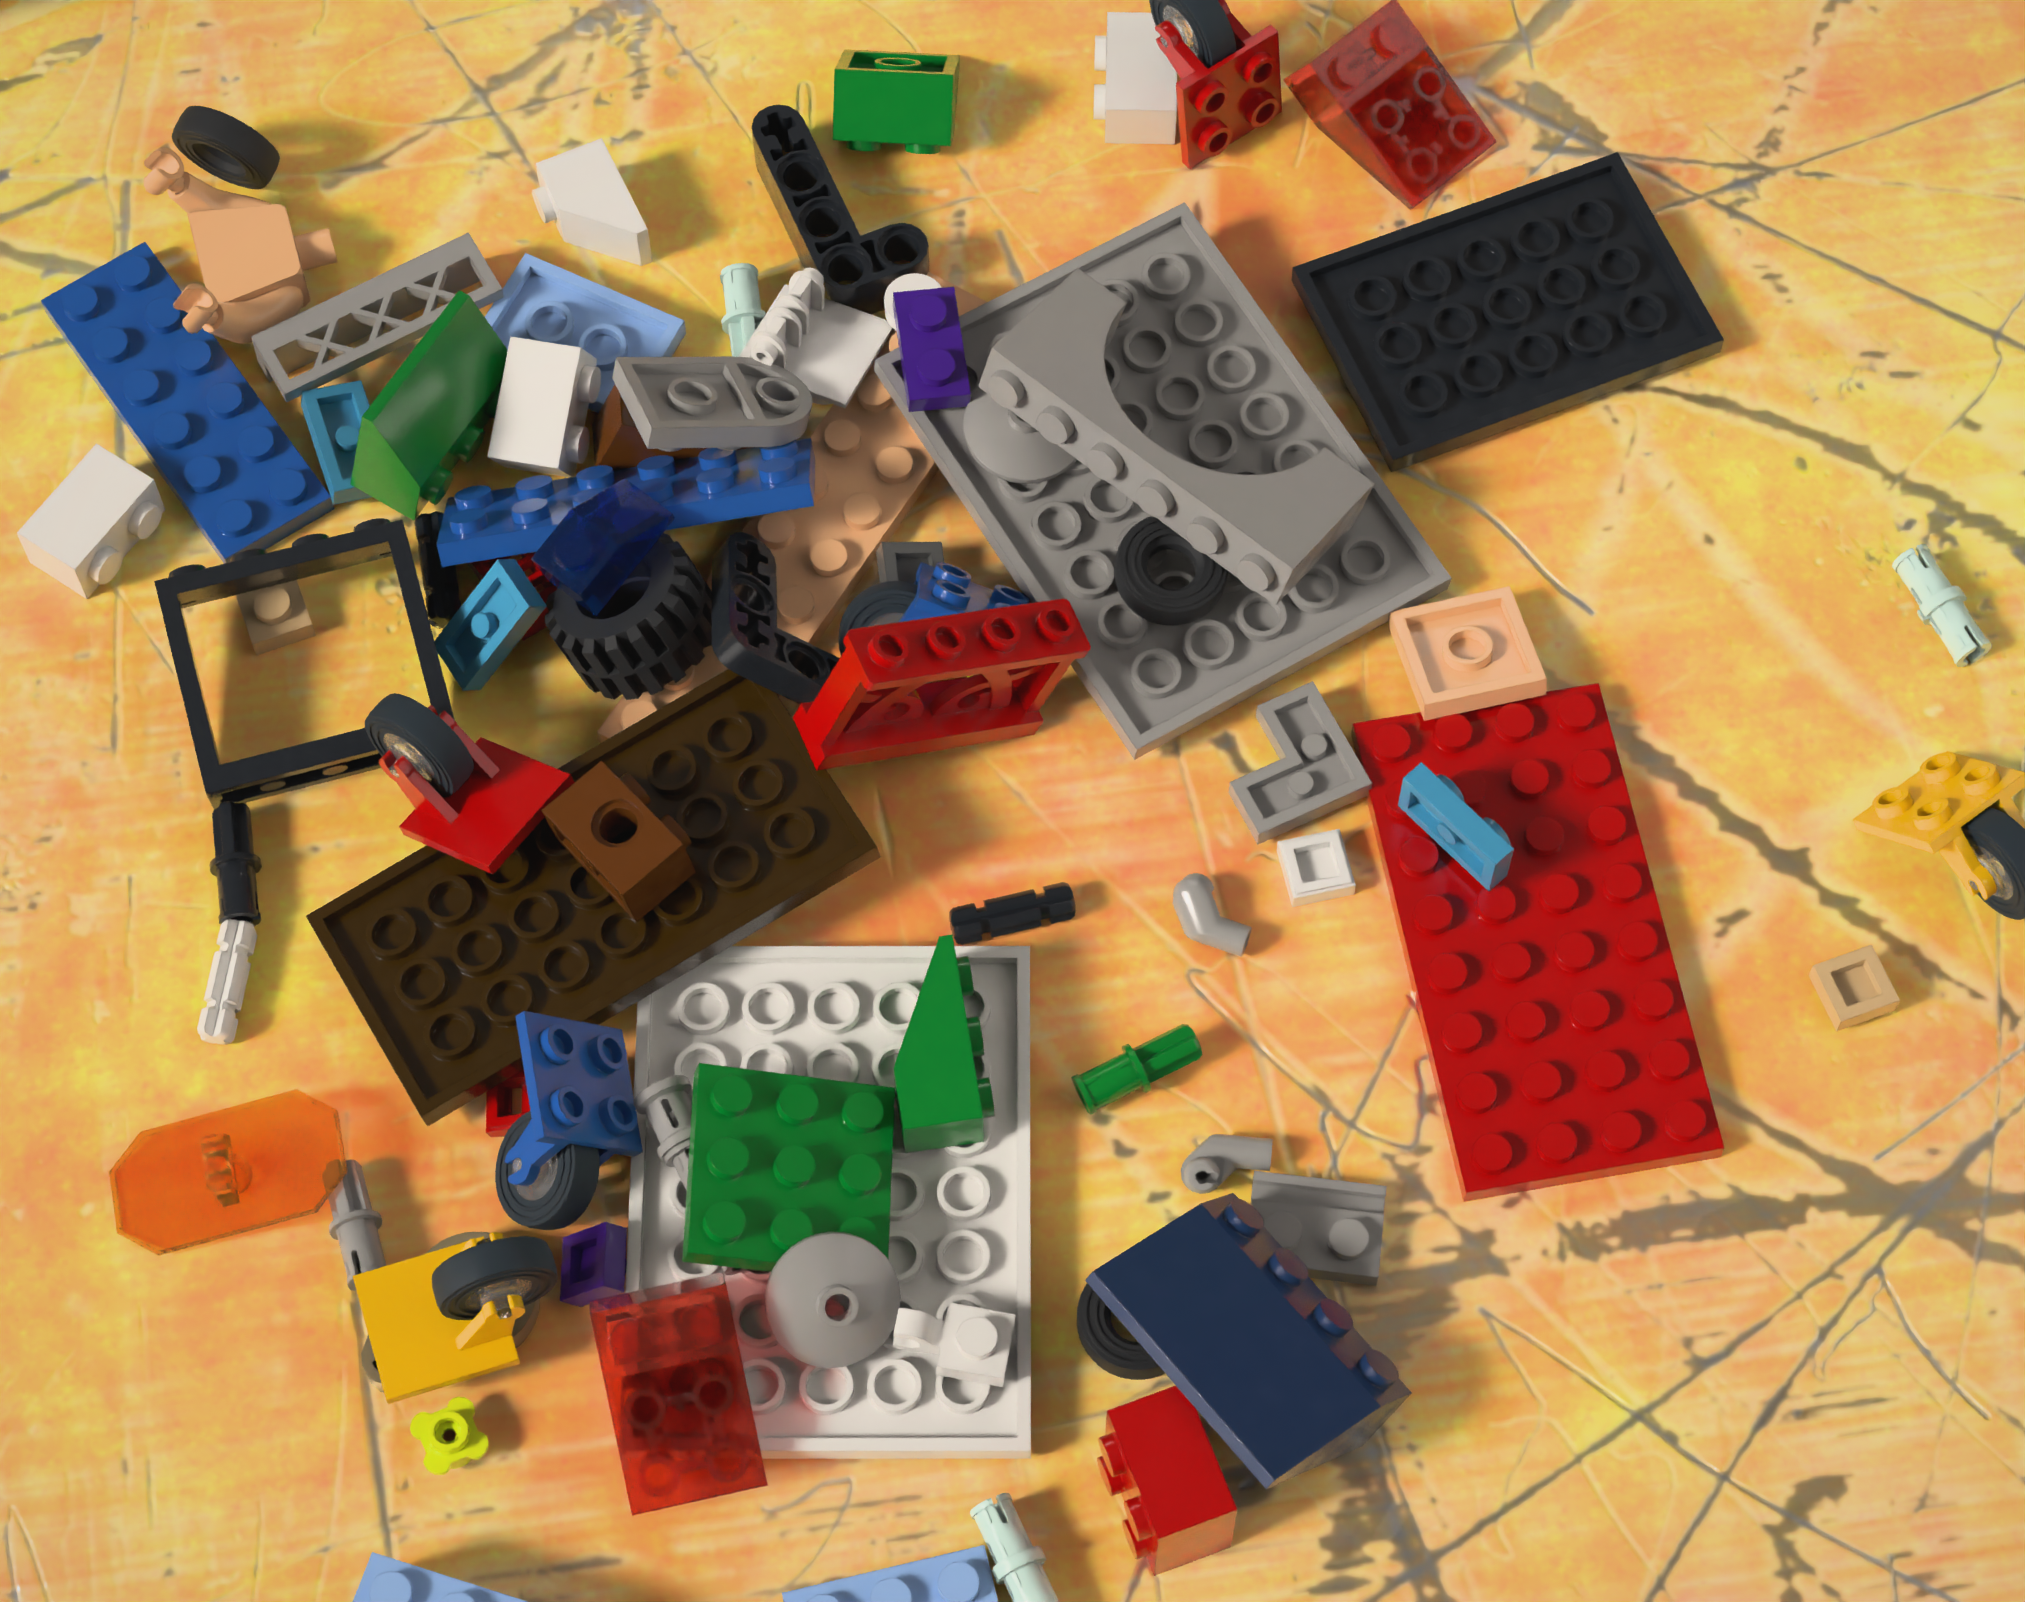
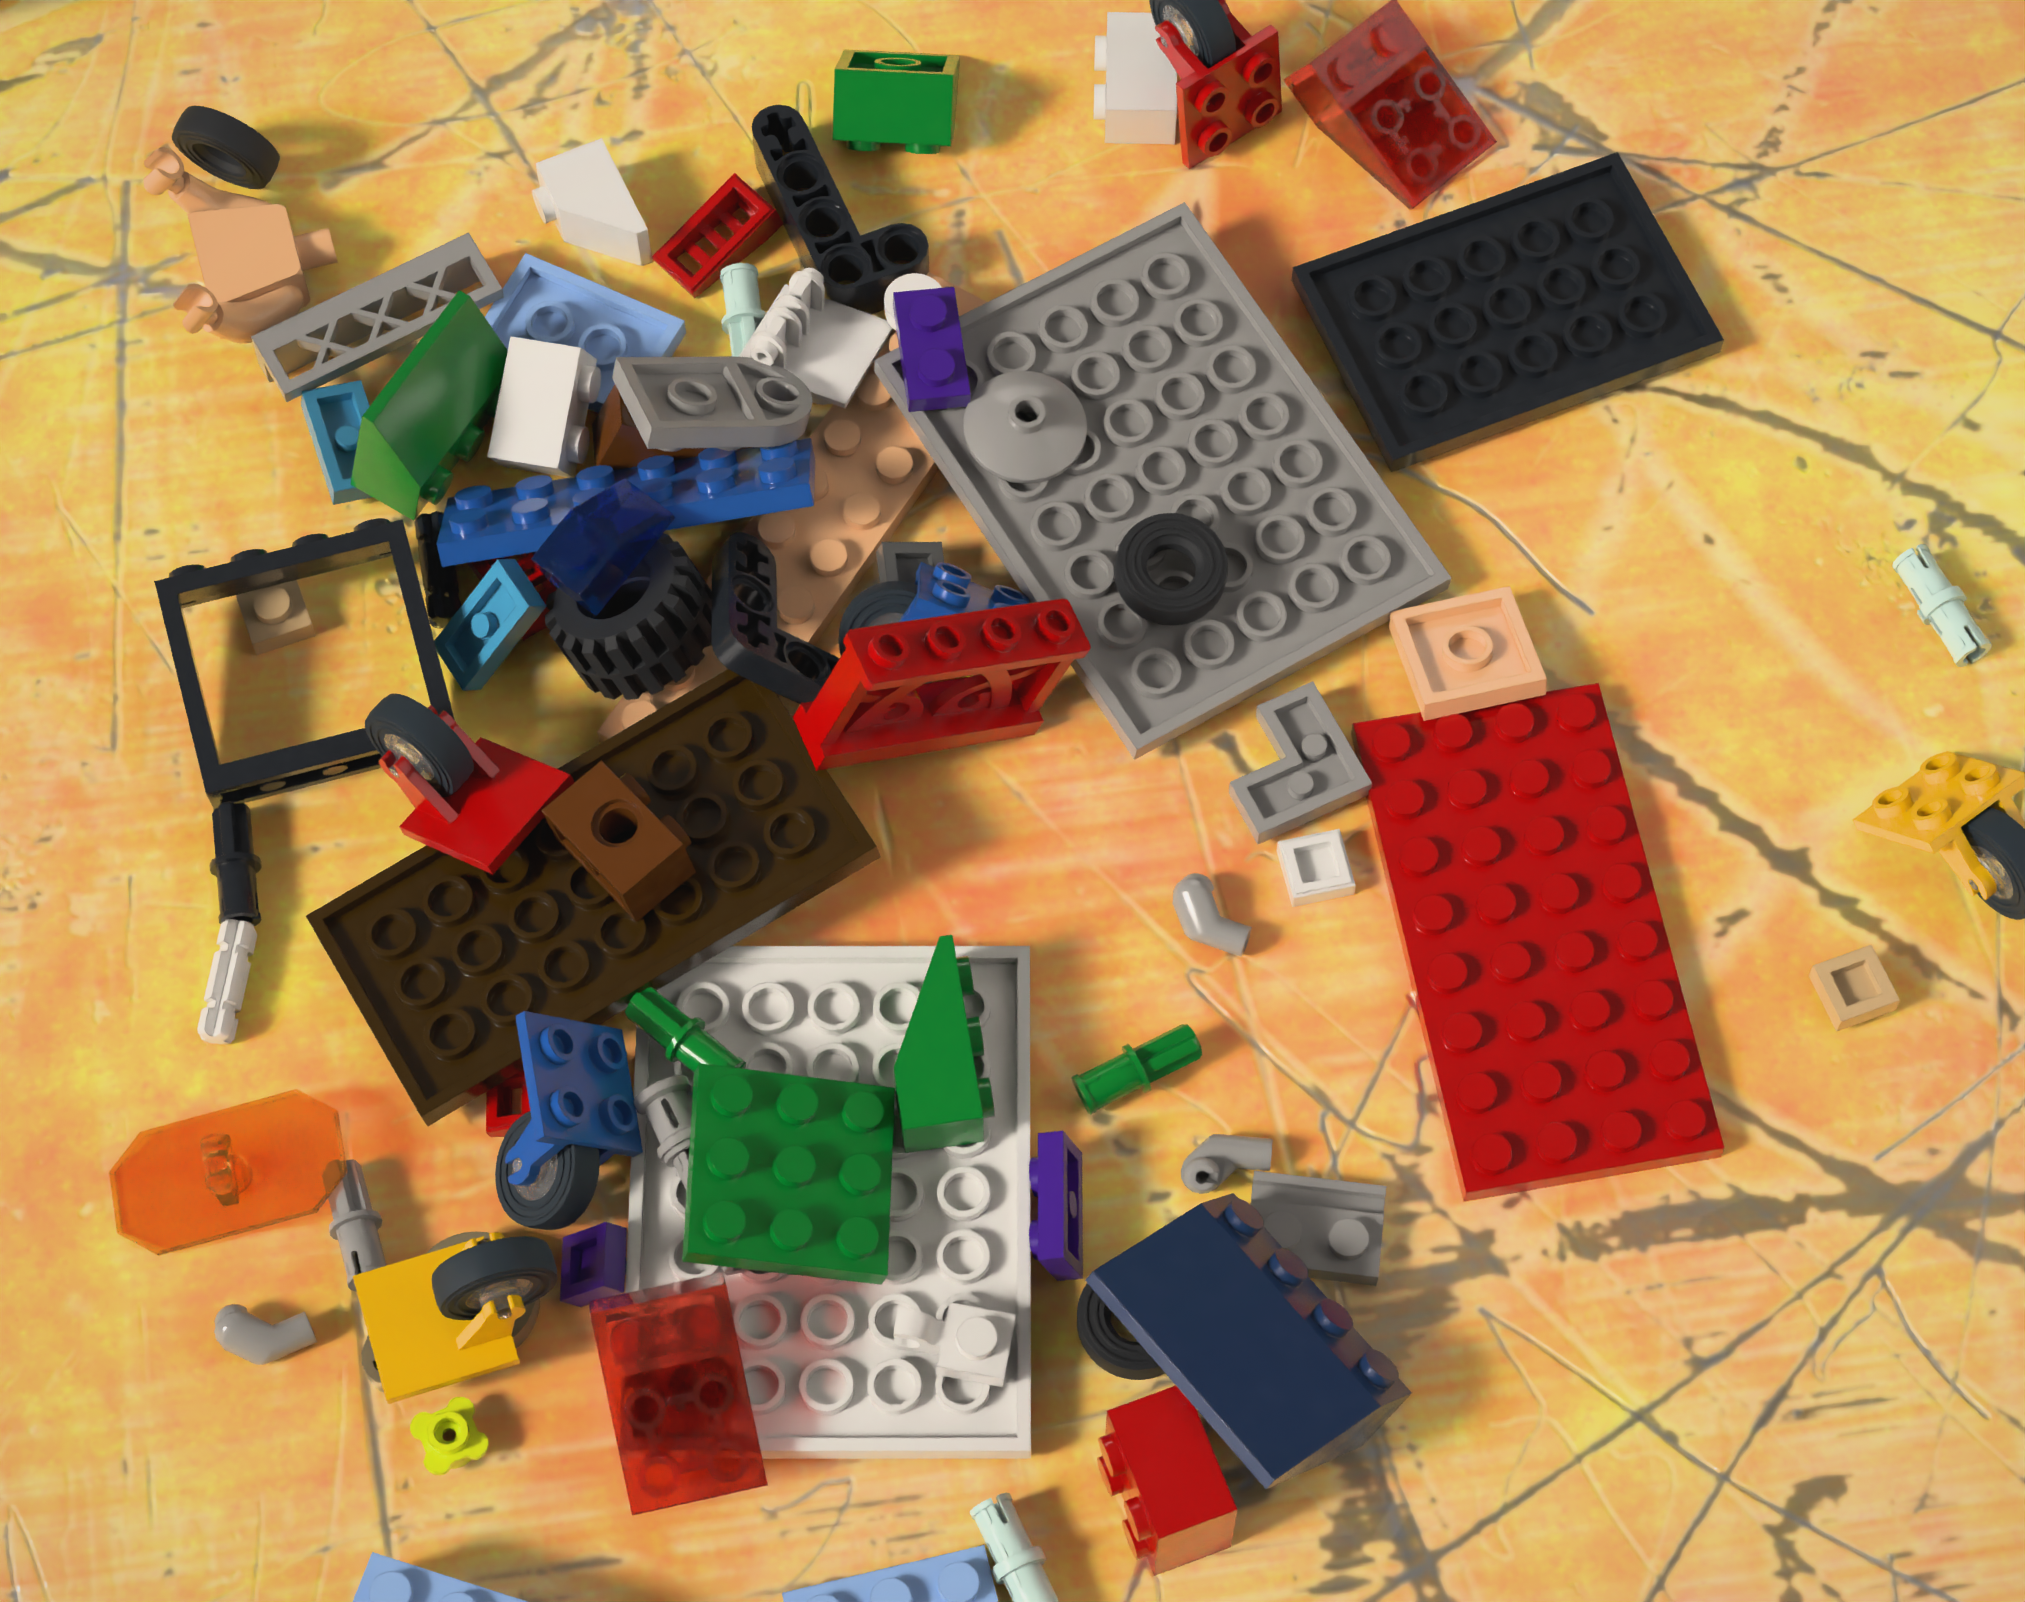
white brick [17,443,165,599] -> none
blue plate [41,242,335,564] -> none
light grey dish [764,1232,901,1368] -> none
black axle [949,882,1076,945] -> none
light grey arch [978,268,1375,606] -> none
dark azure plate [1398,762,1514,891] -> none
none -> light grey arm [214,1304,317,1365]
none -> green axle [625,987,746,1072]
none -> red slope [652,173,783,299]
none -> dark purple plate [1029,1131,1083,1281]

